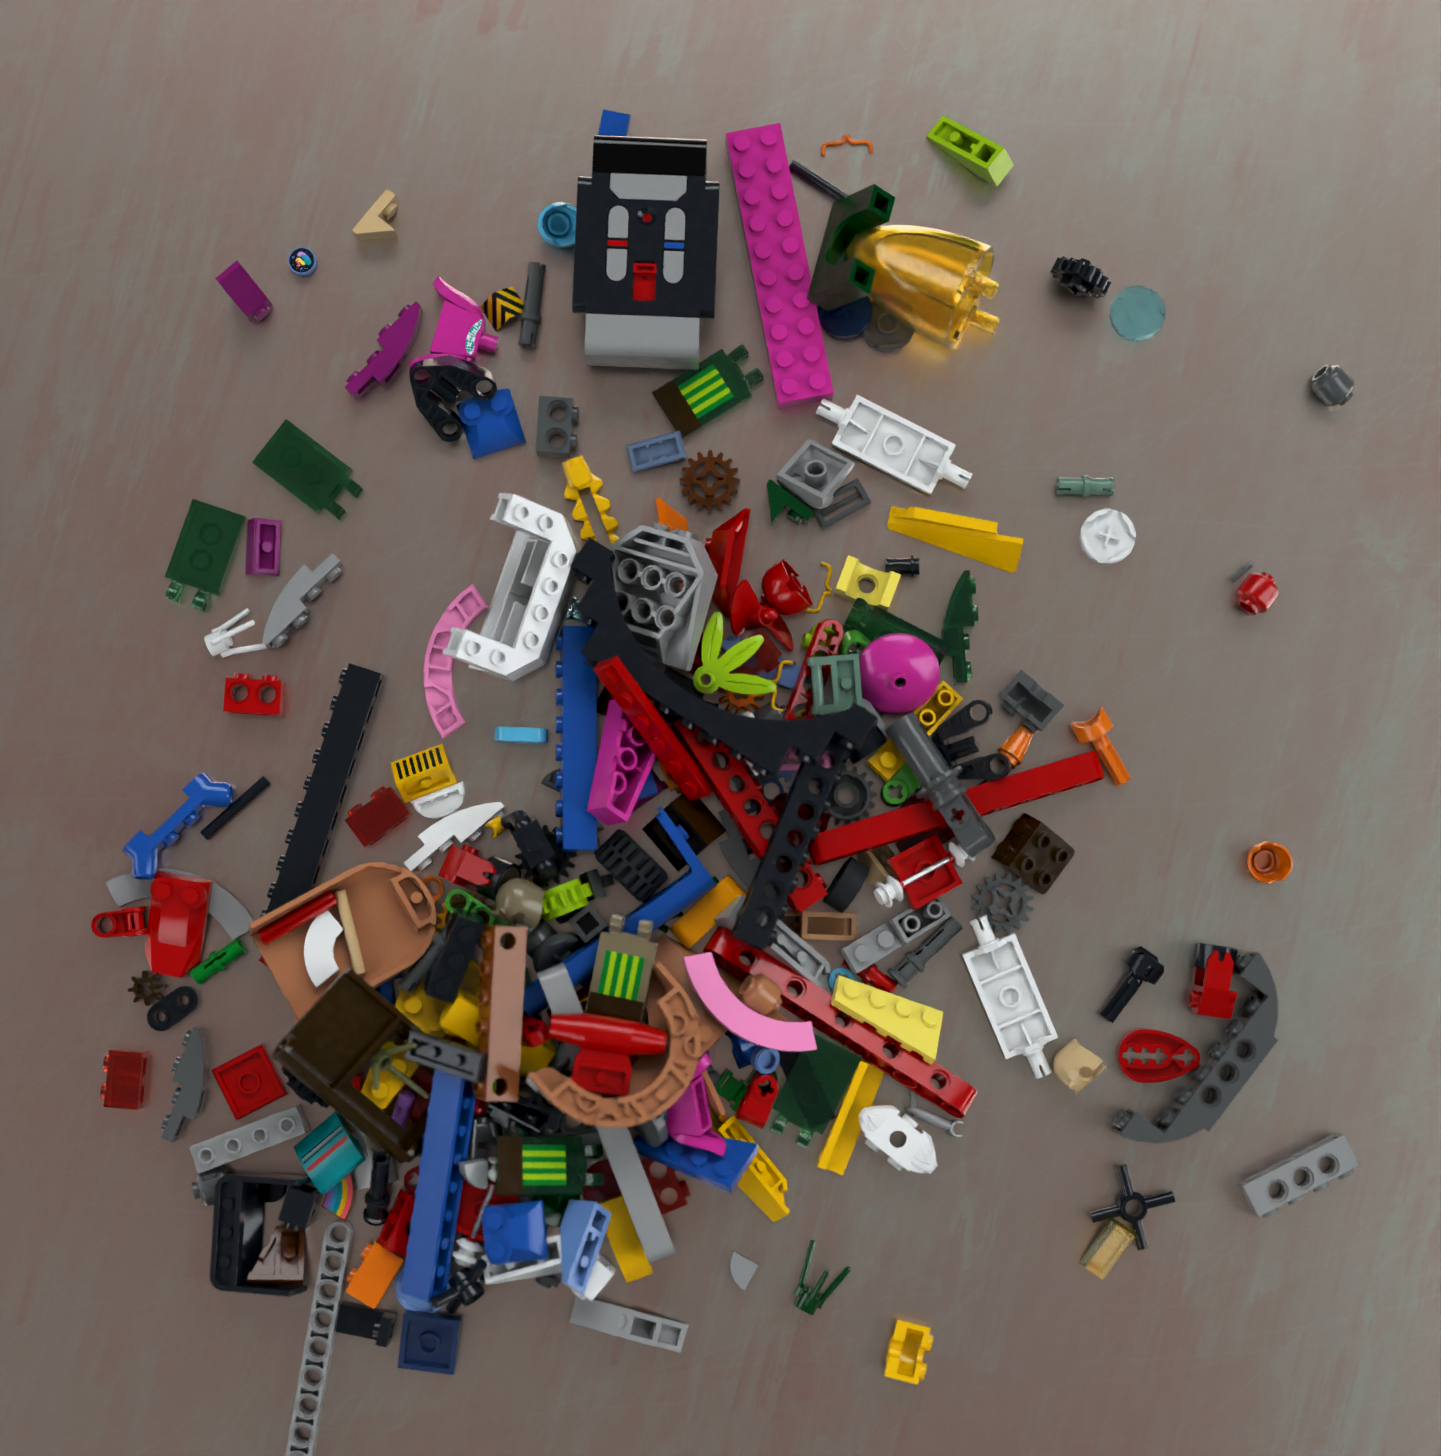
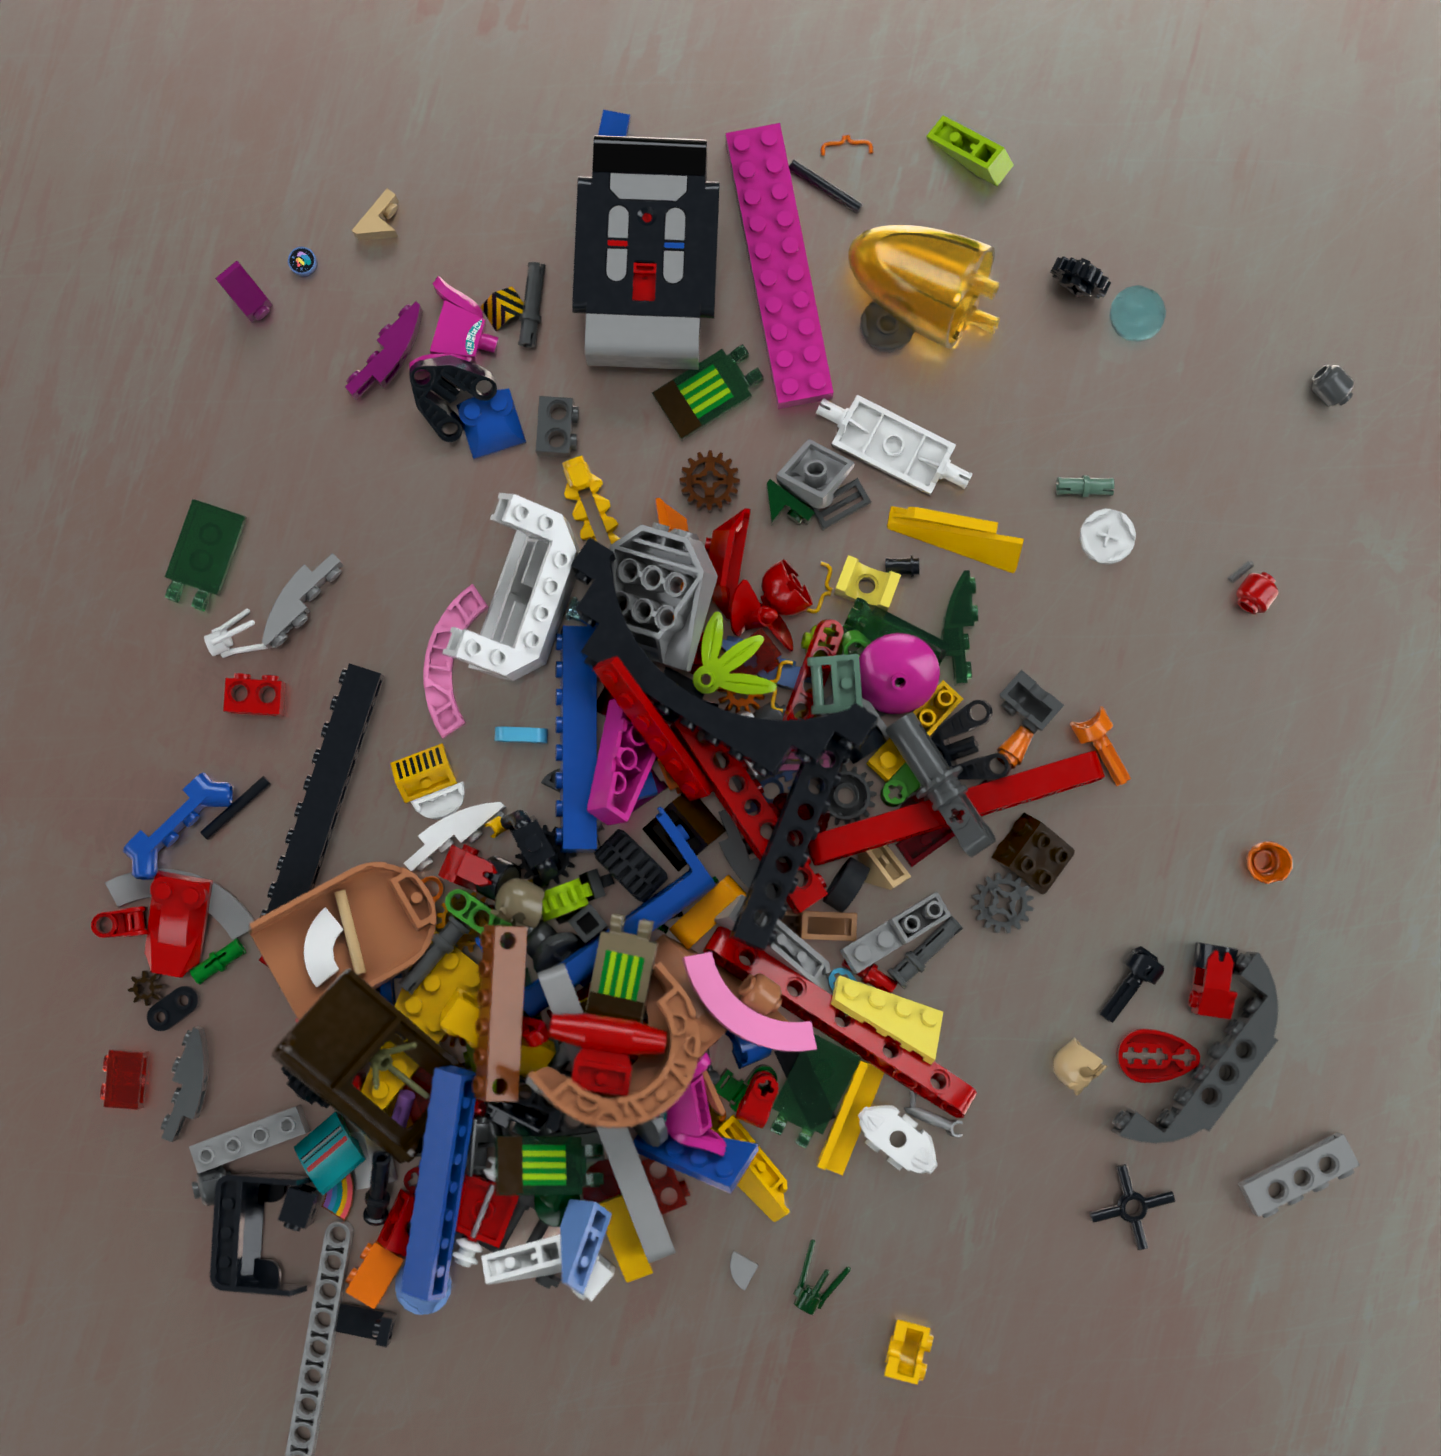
red tile [211,1044,288,1121] -> none
magenta slope [245,518,281,576] -> none
reddish brown wing [247,1226,305,1284] -> none
clear green tile [252,419,364,520] -> none
red axle [258,891,337,945] -> none
clear red brick [345,786,413,848] -> none
dark blue tile [397,1310,461,1375] -> none
black tile [405,1030,489,1083] -> none
black arch [424,907,485,1004] -> none
black bar [430,1259,487,1314] -> none
light grey tile [459,1158,488,1189] -> none
blue slope [482,1200,549,1265] -> none
medium azure hair [538,202,576,248] -> none
light grey slope [569,1295,688,1353] -> none
sand blue plate [626,431,687,472] -> none
medium blue tile [750,1046,780,1074] -> none
dark green arch [807,184,895,311] -> none
dark blue tile [817,296,873,339] -> none
red plate [874,833,975,910] -> none
white plate [962,915,1058,1079] -> none
clear yellow tile [1079,1217,1136,1279] -> none

